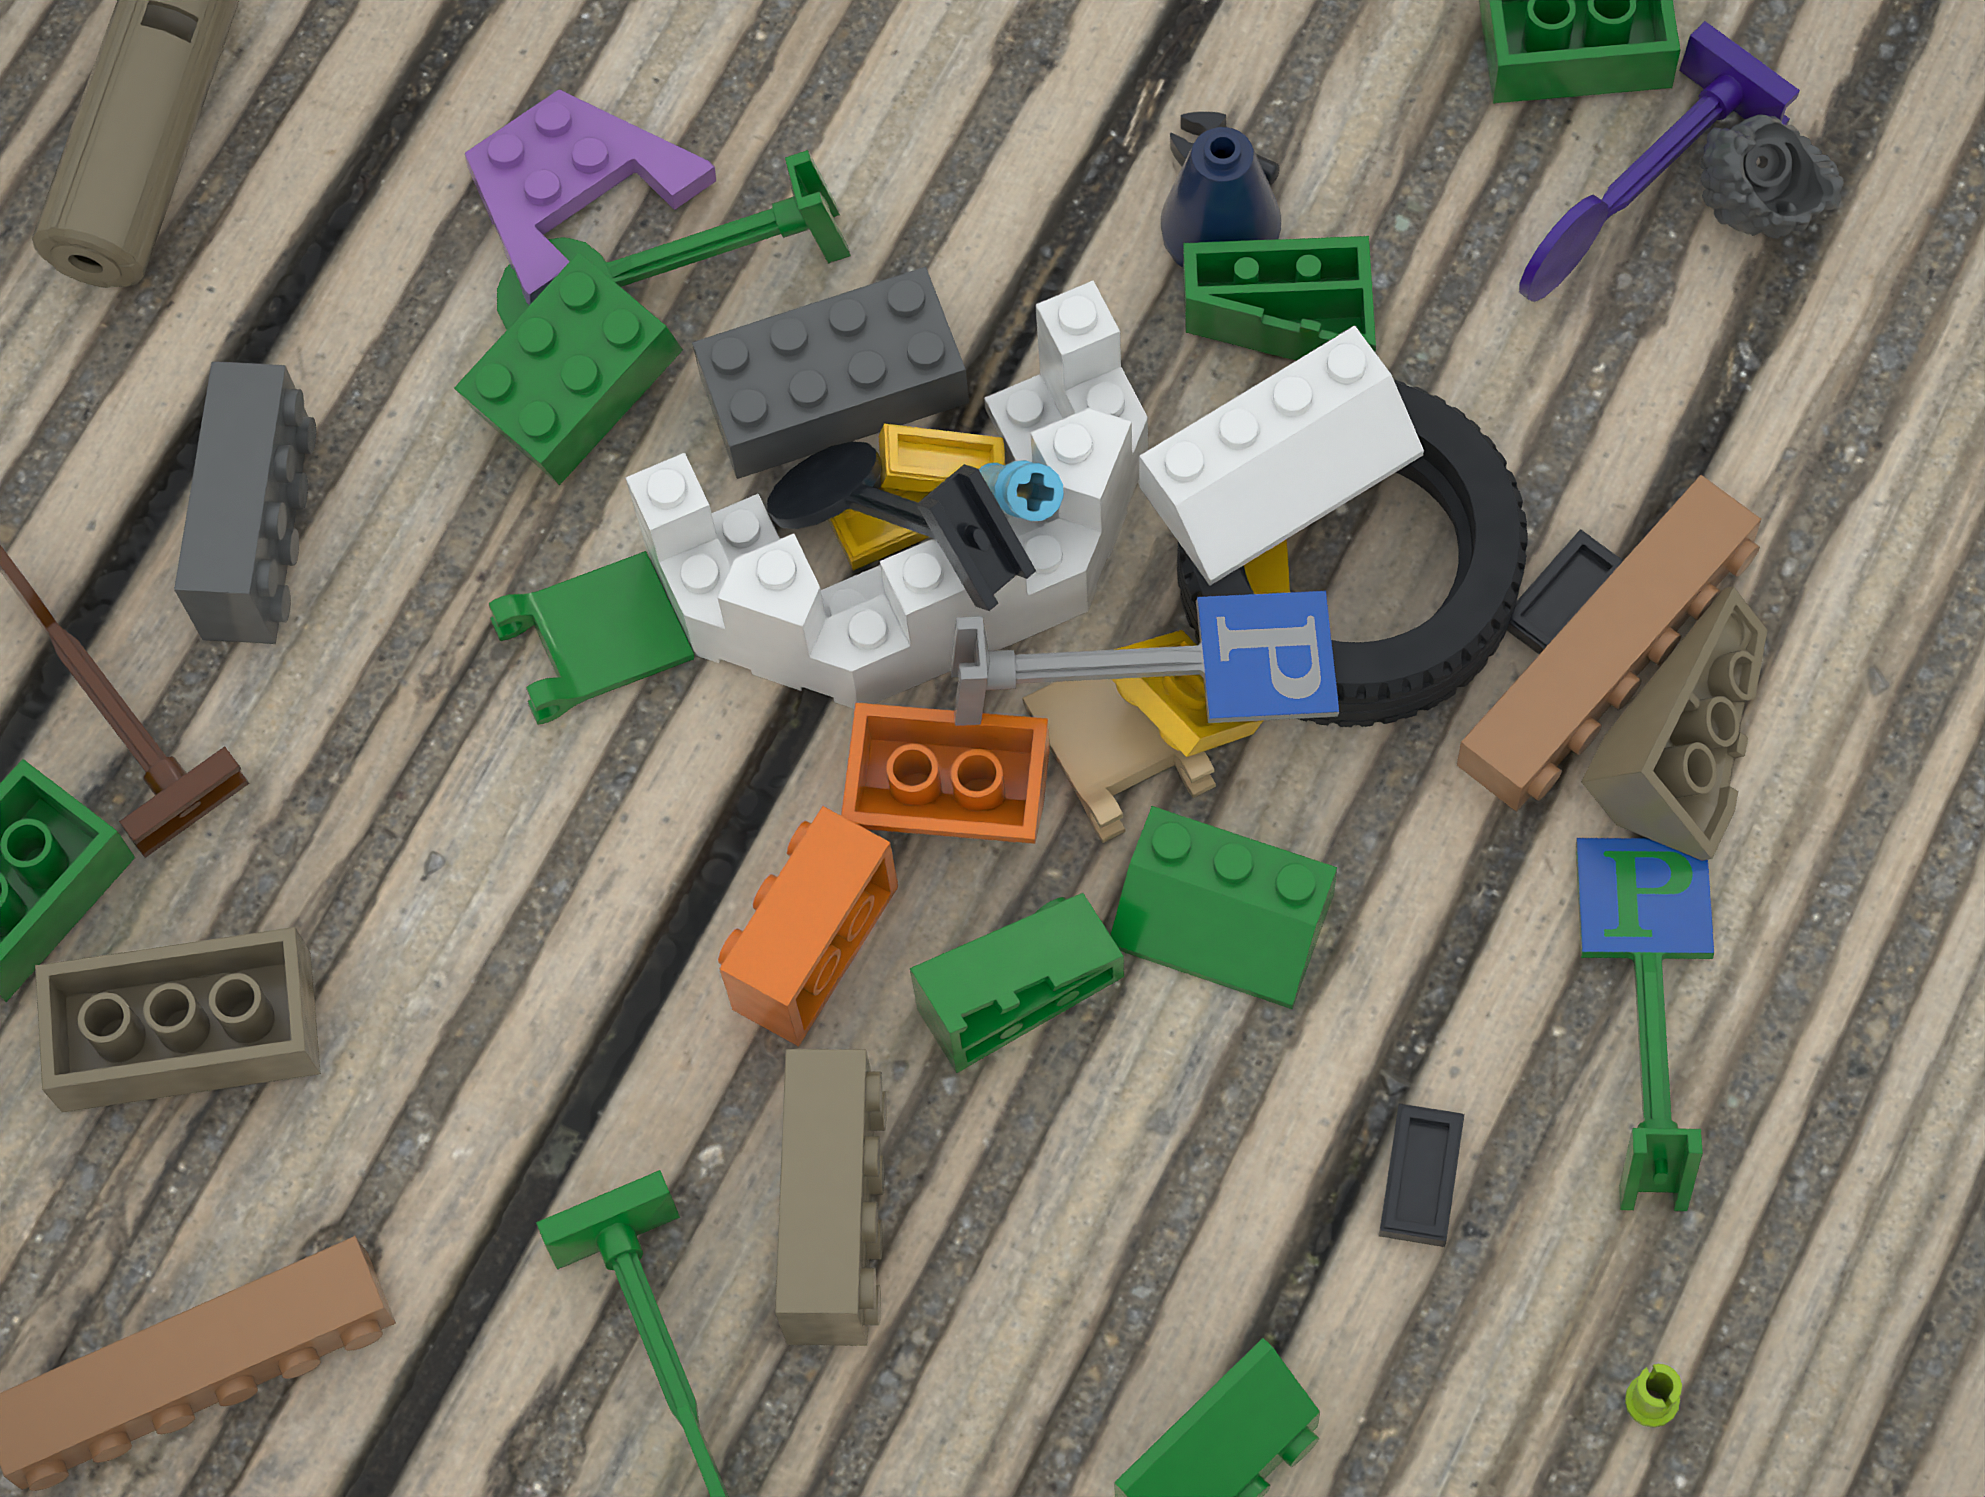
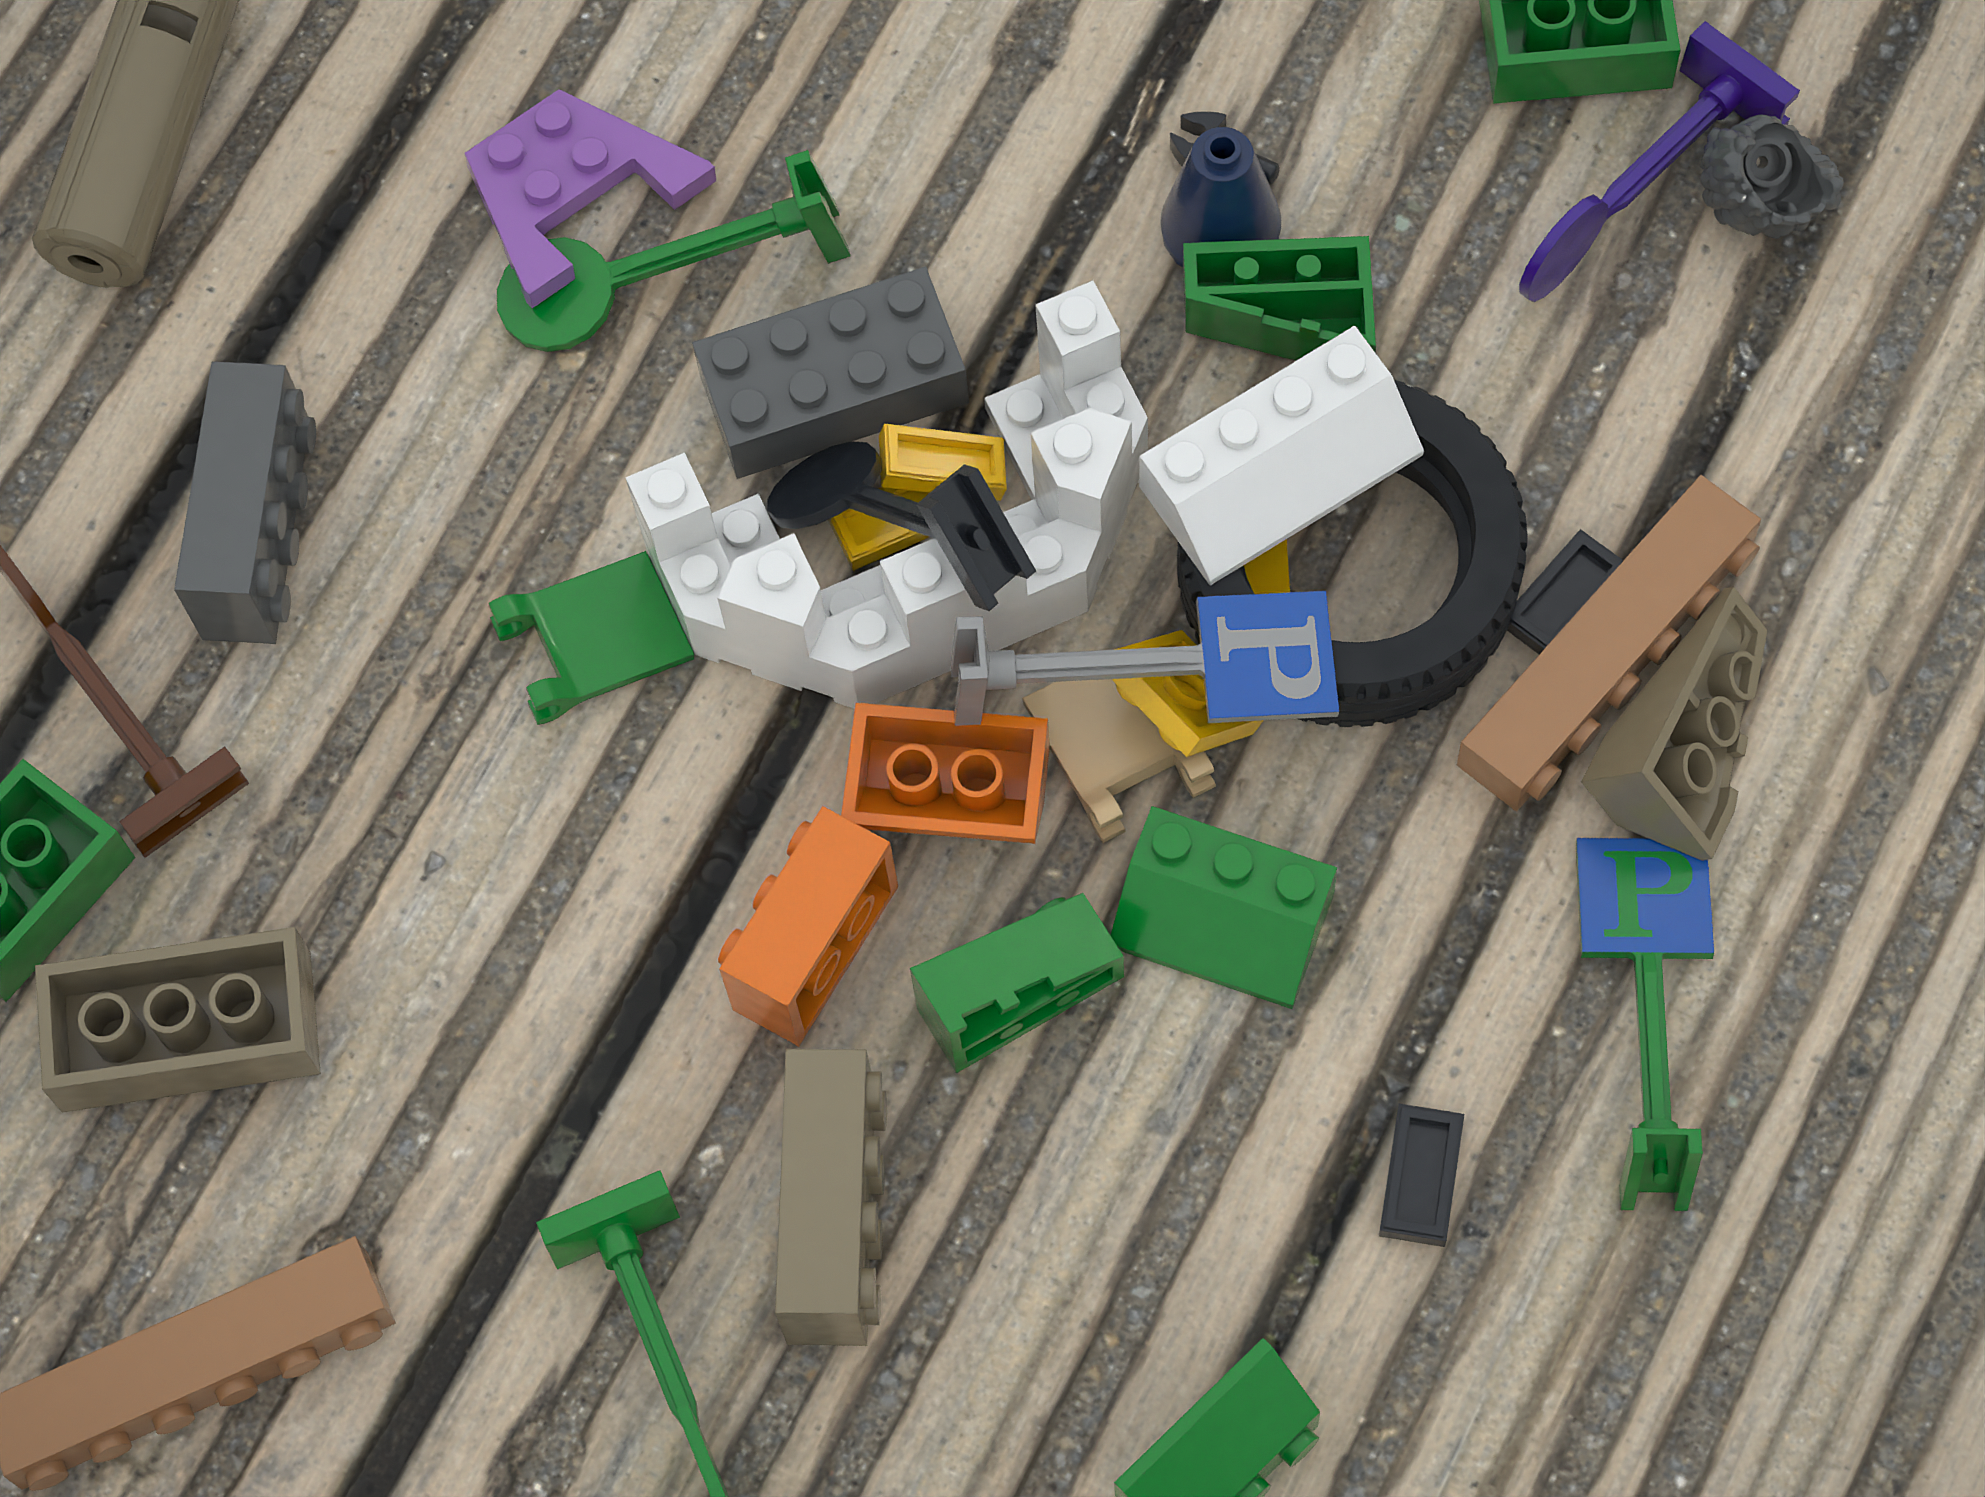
green brick [454,252,683,485] -> none
medium azure pin [979,460,1064,521] -> none
lime pin [1625,1363,1682,1428] -> none

